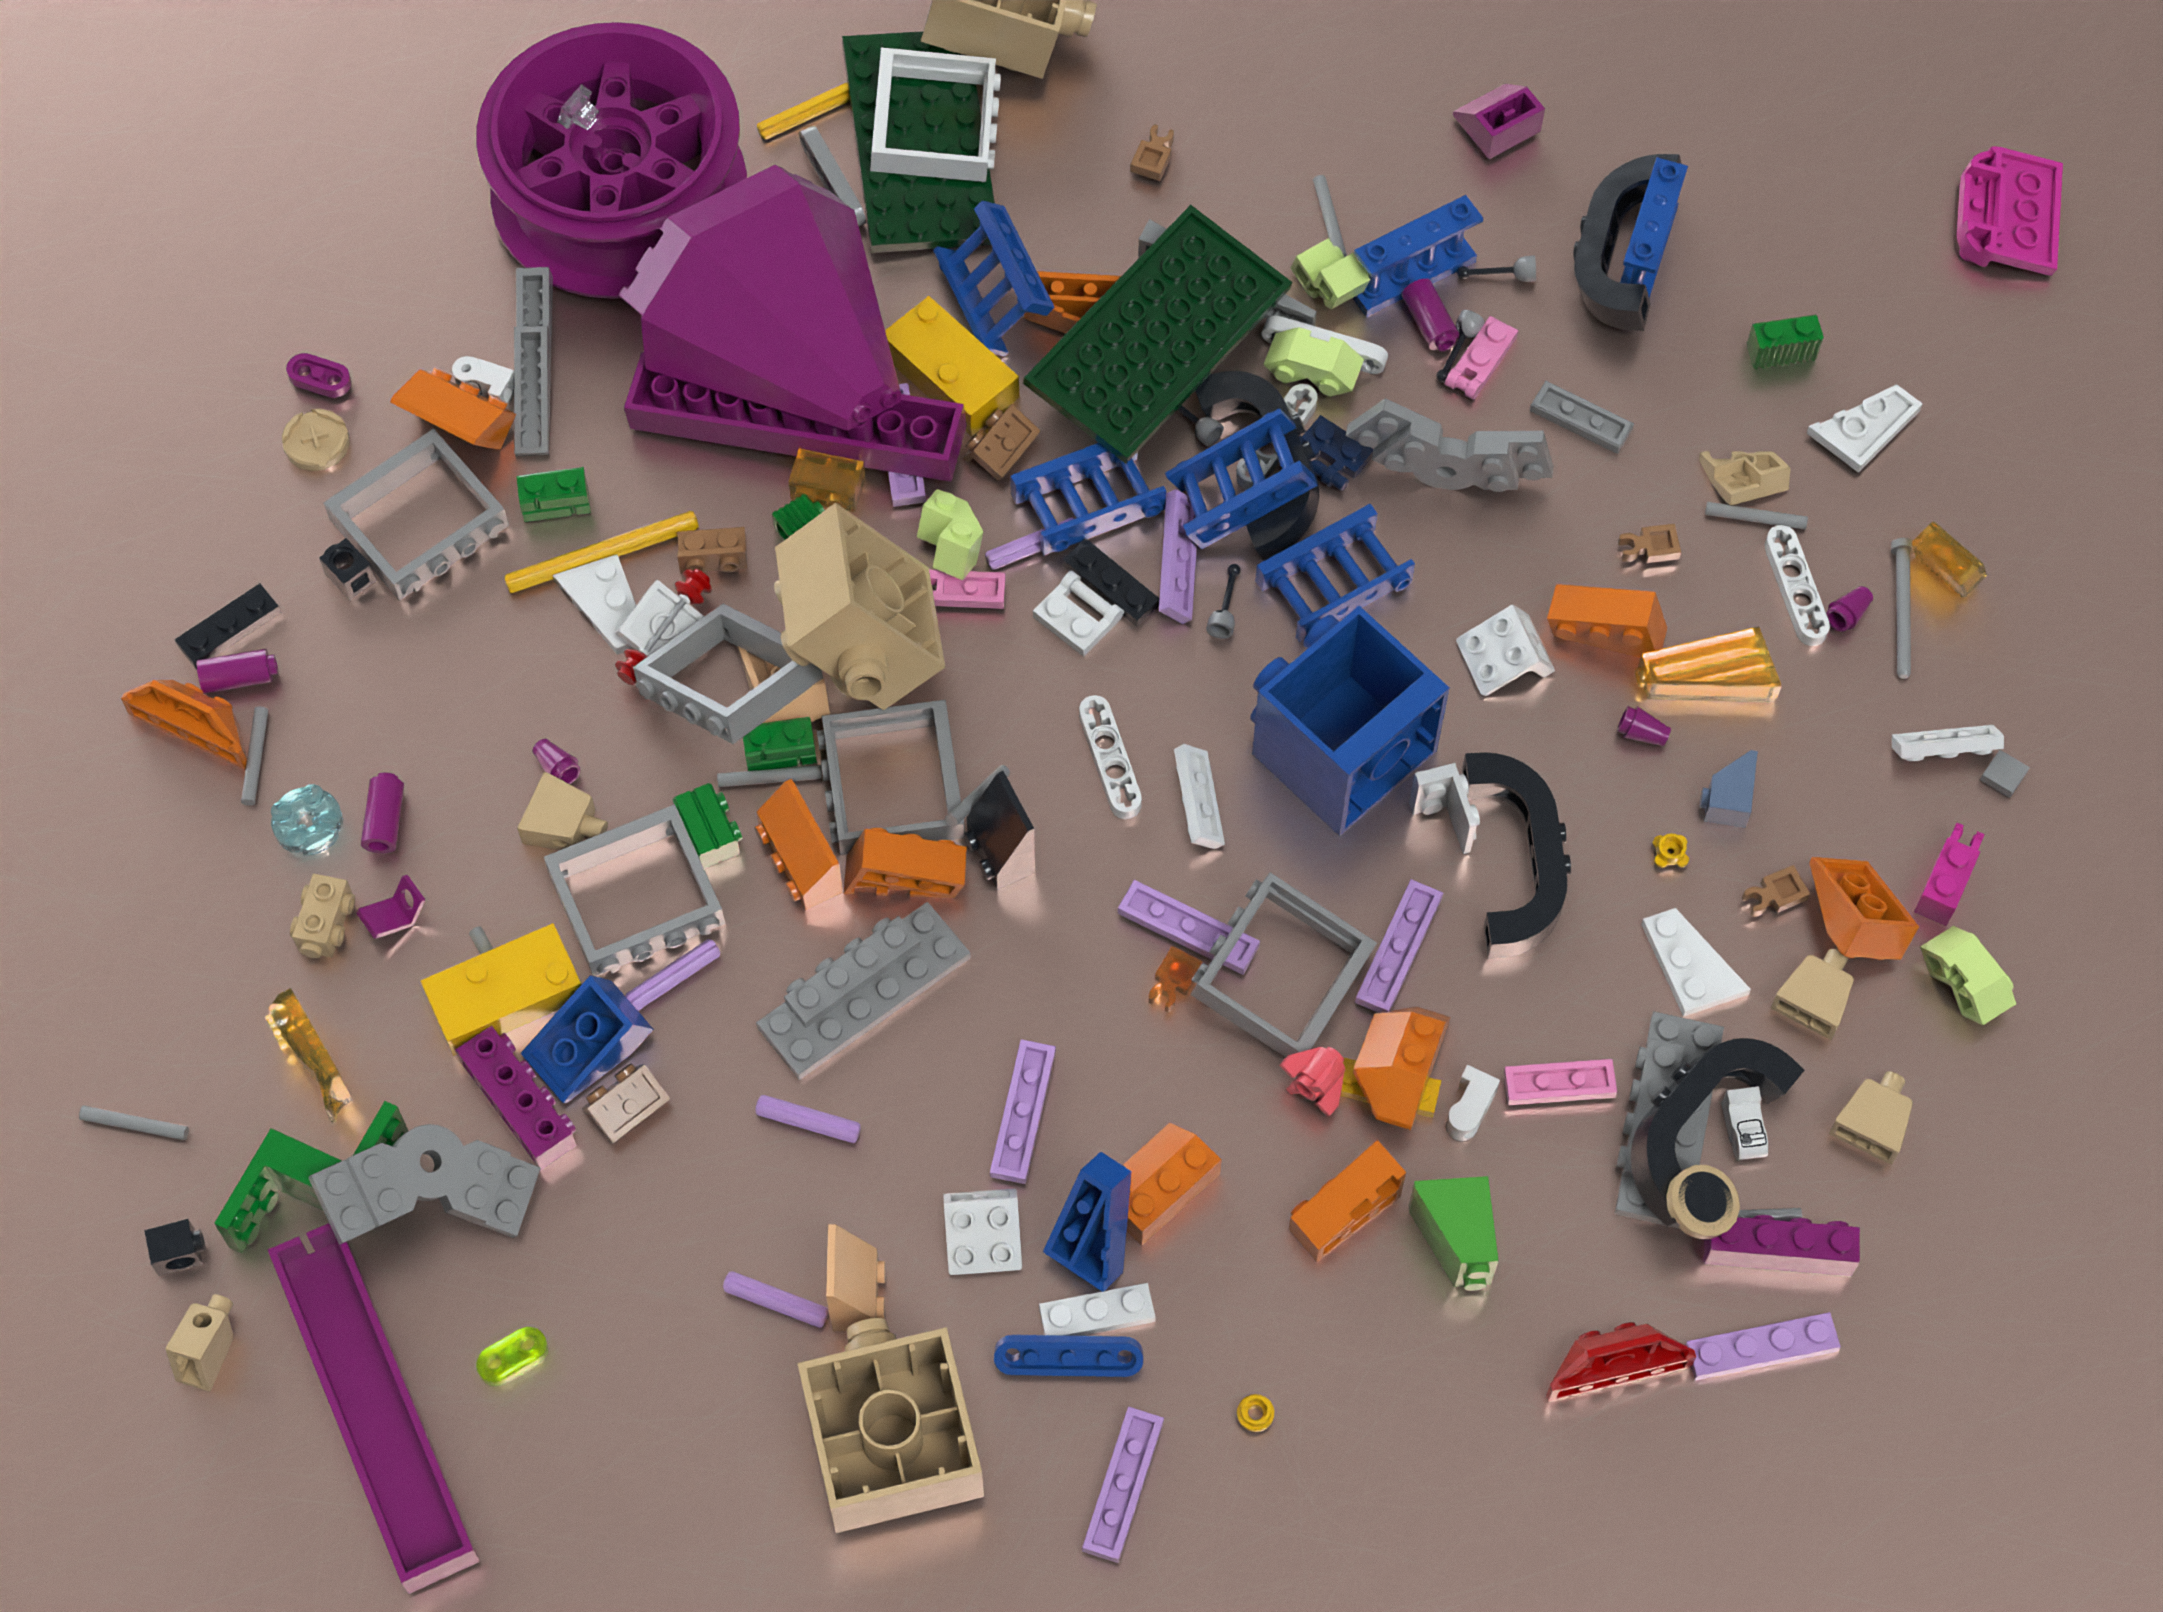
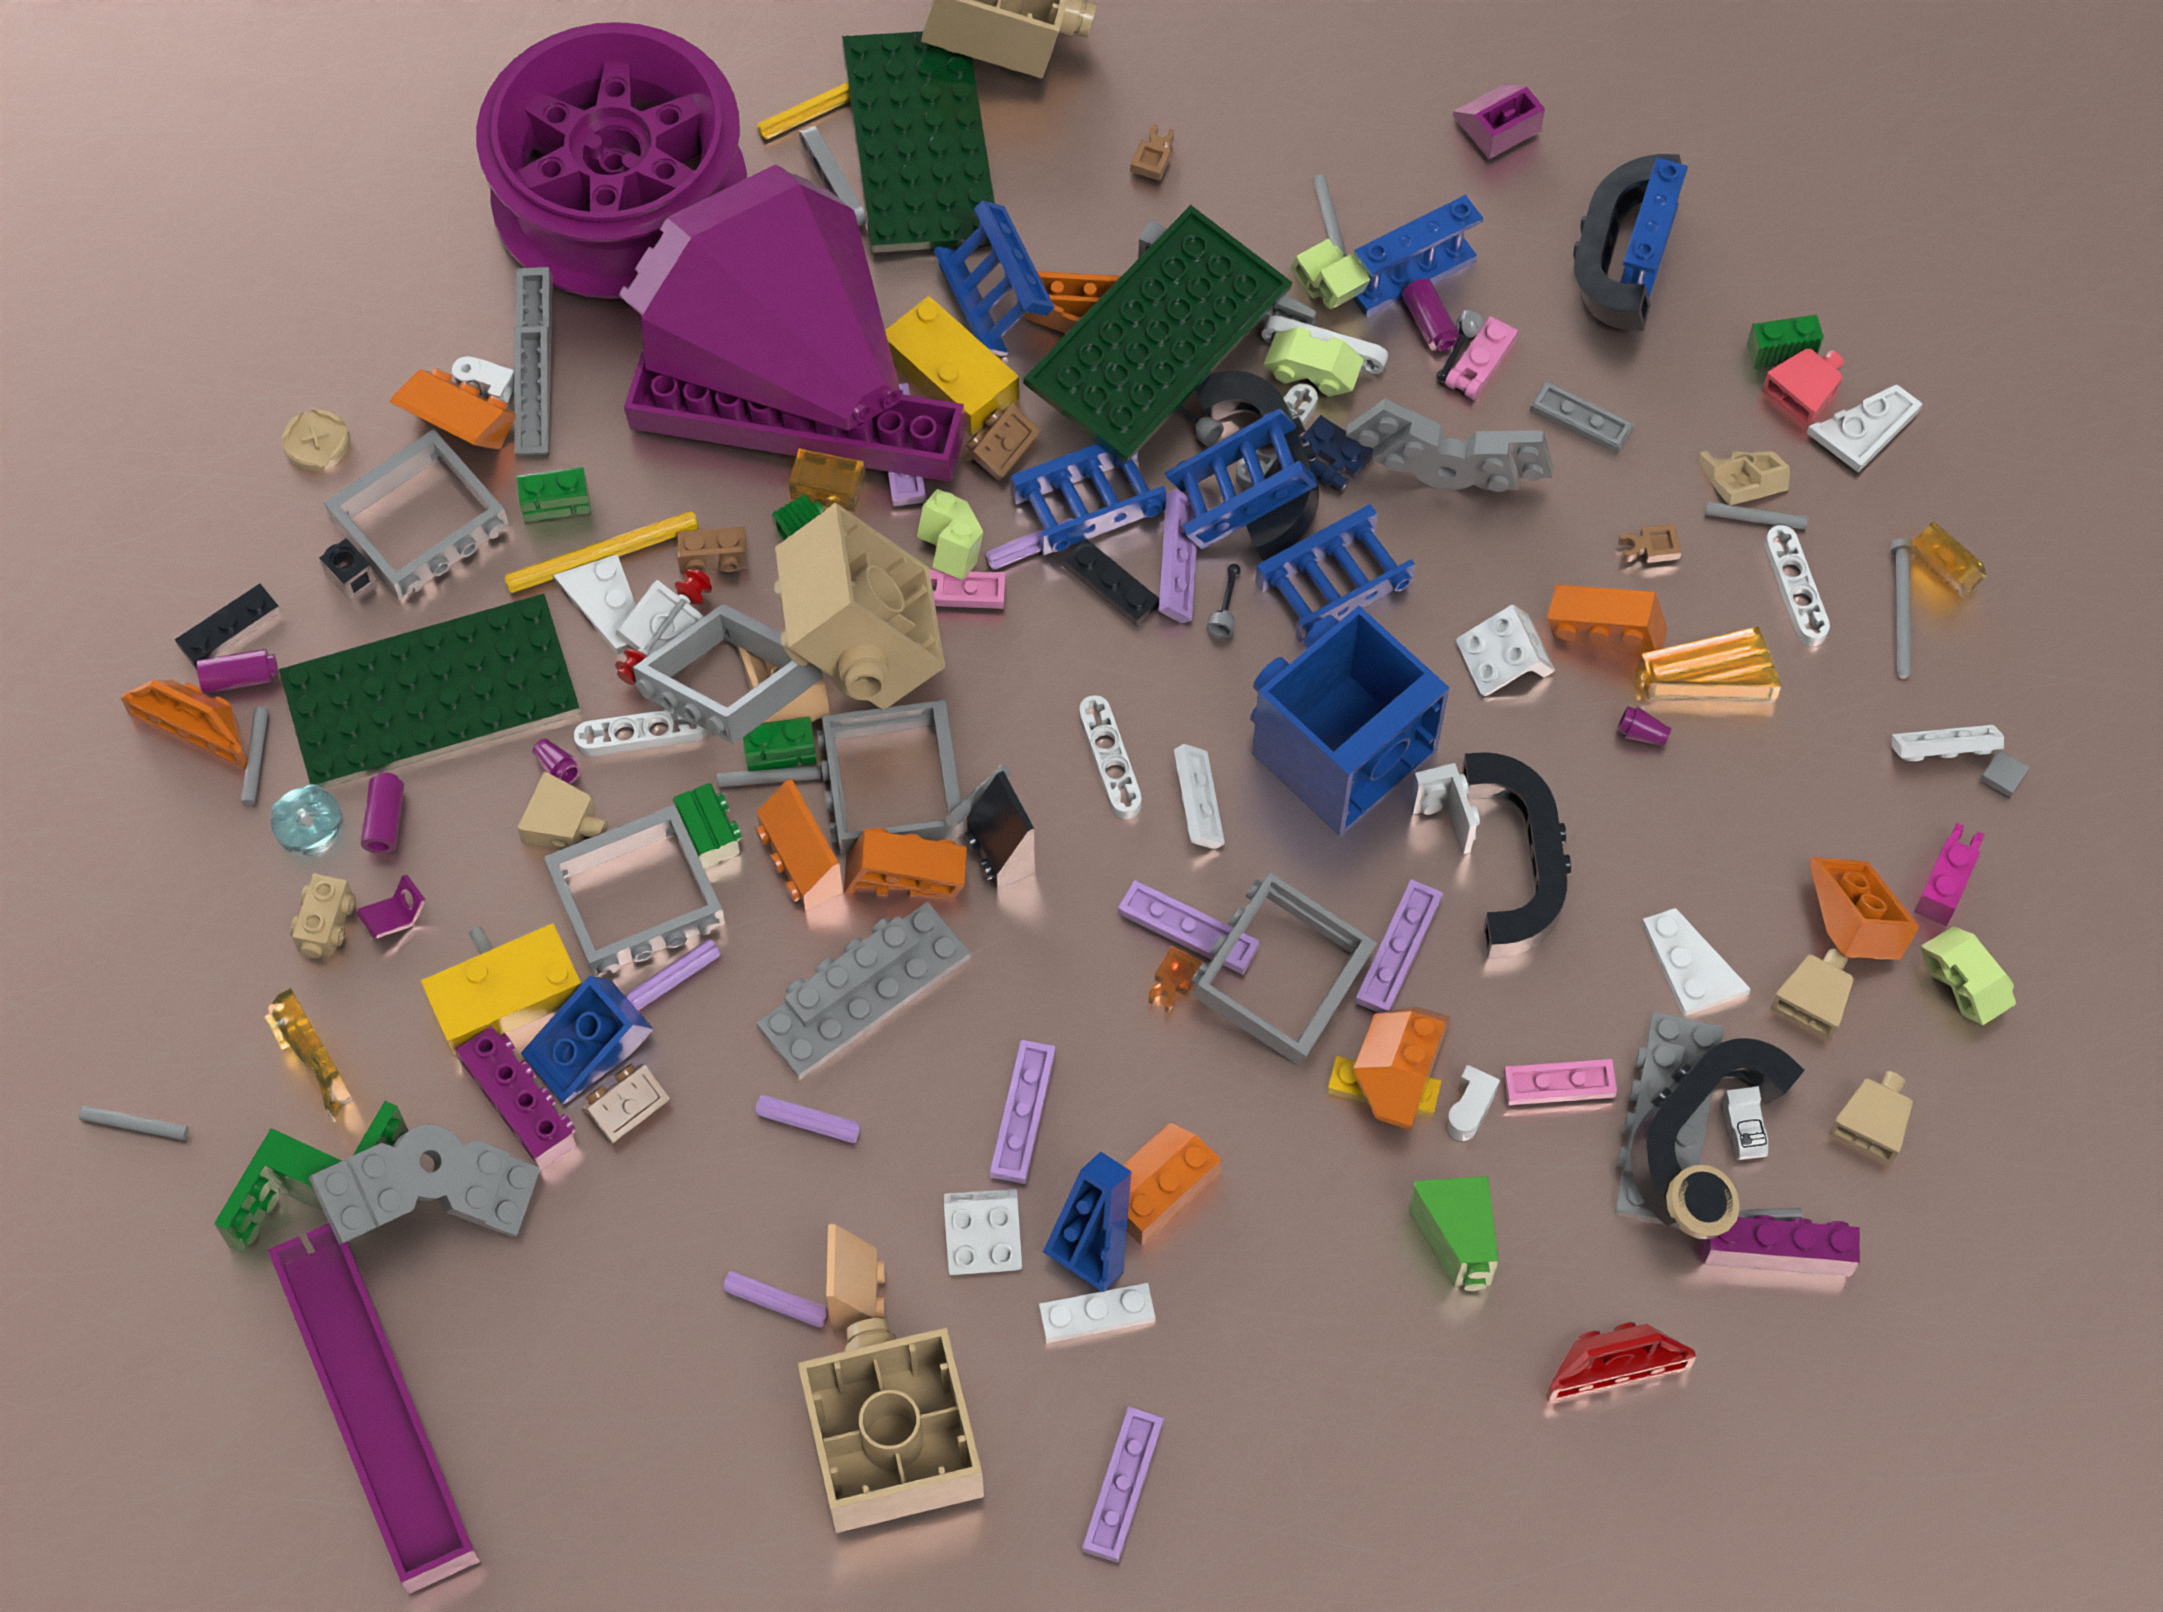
black brick [144,1219,206,1276] -> none
tan torso [165,1294,233,1392] -> none
magenta plate [286,353,352,398] -> none
clear neon green plate [476,1327,548,1386] -> none
clear tile [557,84,599,130] -> none
white window [870,48,1001,182] -> none
blue plate [994,1335,1143,1377] -> none
white plate [1033,571,1124,657] -> none
yellow plate [1237,1394,1274,1432] -> none
coral brick [1279,1047,1346,1116] -> none
orange wedge [1289,1140,1406,1262] -> none
hinge [1457,255,1536,282] -> none
yellow plate [1652,833,1689,868] -> none
lavender plate [1685,1312,1841,1381] -> none
sand blue slope [1699,750,1758,828] -> none
medium nougat plate [1742,865,1810,917] -> none
magenta cone [1826,586,1873,632] -> none
dark pink plate [1957,146,2063,276] -> none
none -> dark green plate [279,593,581,792]
none -> white beam [574,710,709,756]
none -> coral torso [1762,349,1844,429]

